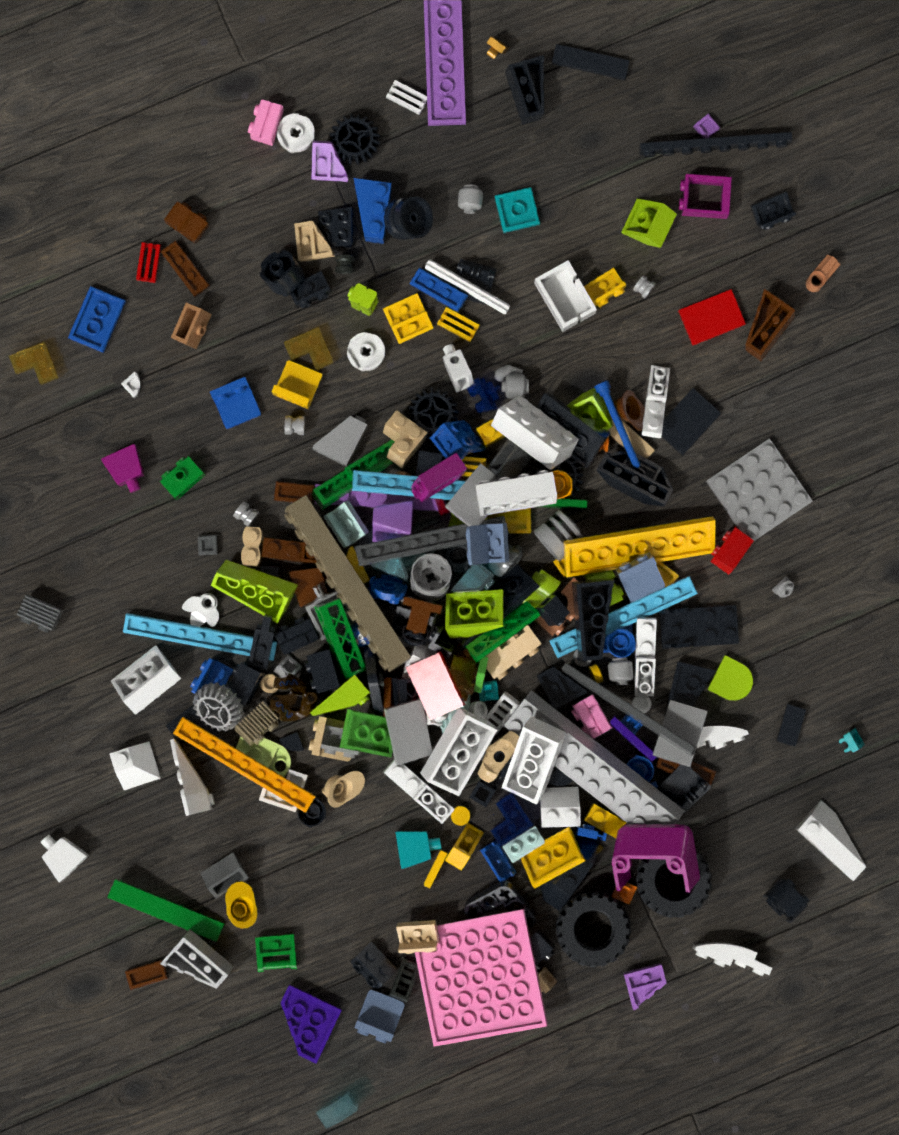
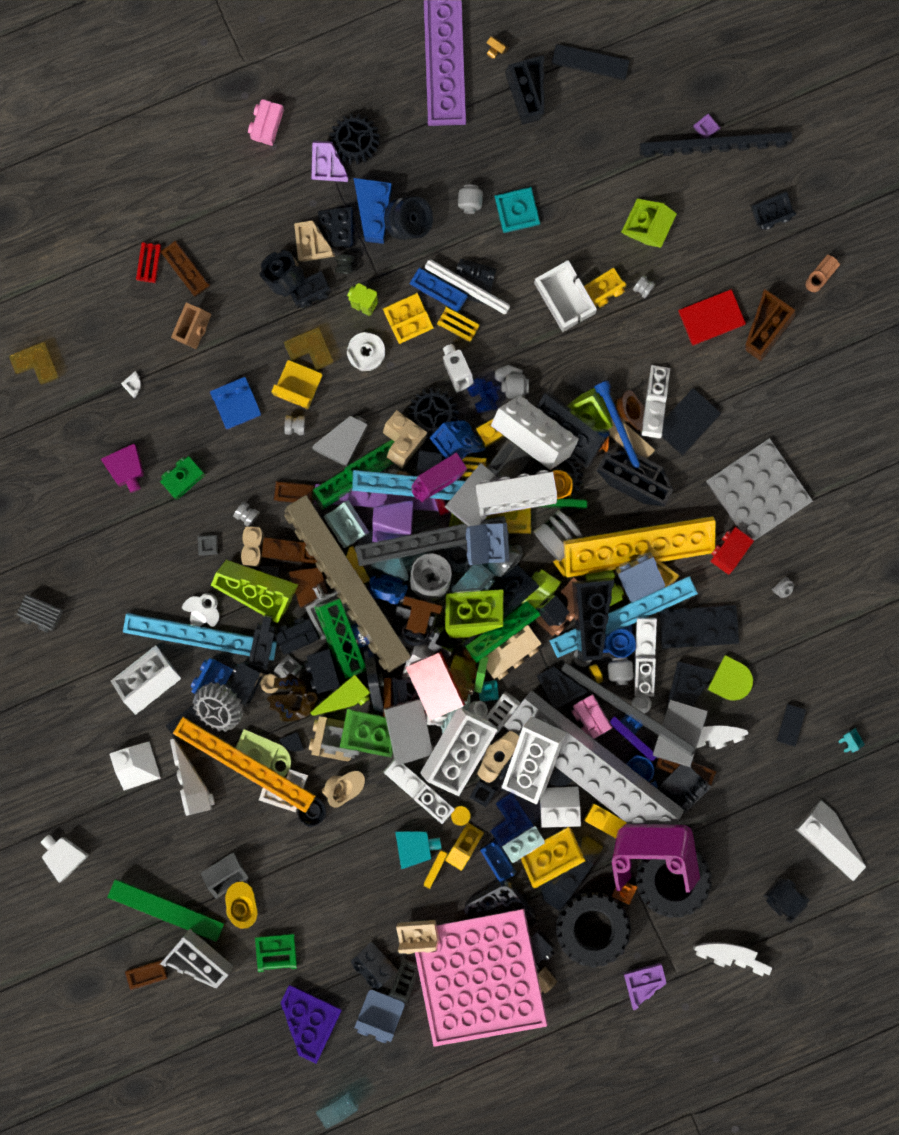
blue tile [68,286,126,353] -> none
reddish brown brick [164,201,209,244] -> none
dark tan brick [235,701,280,746] -> none
white plate [277,114,315,153] -> none
white tile [386,80,427,115] -> none
blue plate [576,824,607,841] -> none
magenta window [679,174,732,219] -> none

